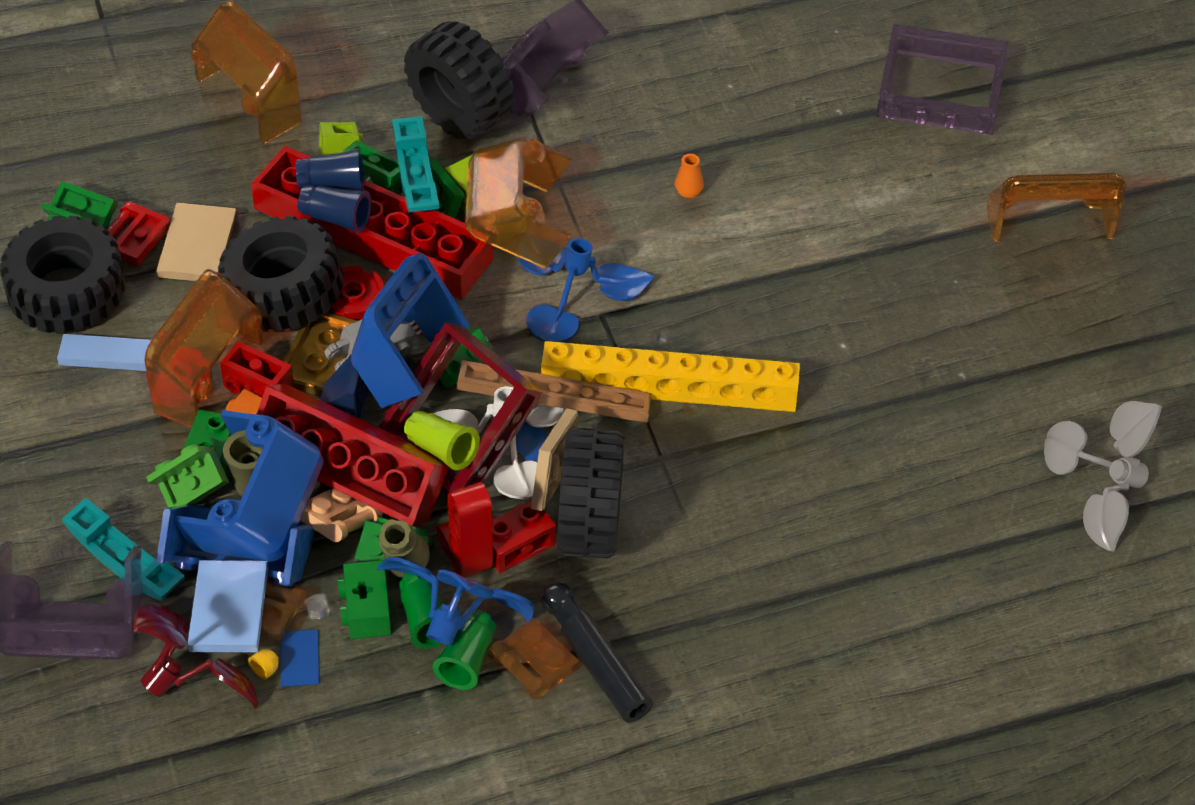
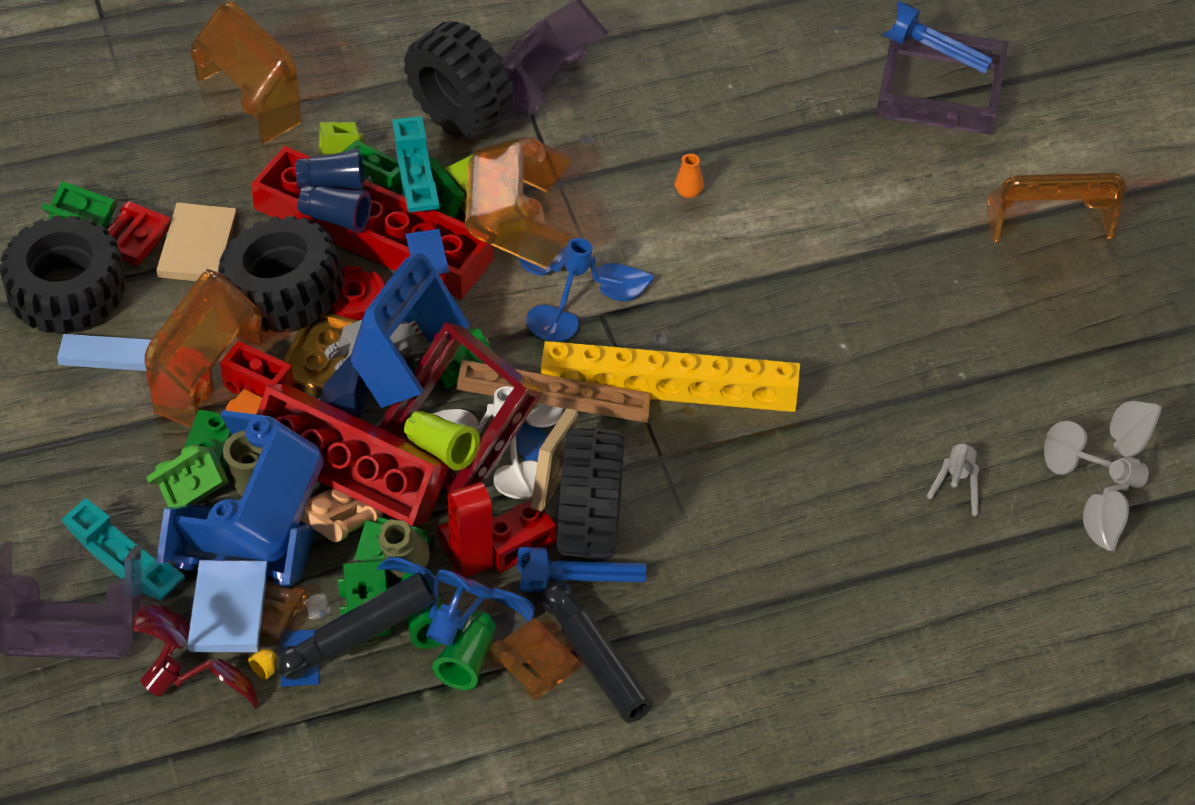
none -> black piece [276,572,436,680]
none -> blue sticker [406,229,449,274]
none -> blue piece [516,547,646,593]
none -> blue piece [882,0,993,74]
none -> light grey plant [927,444,979,516]

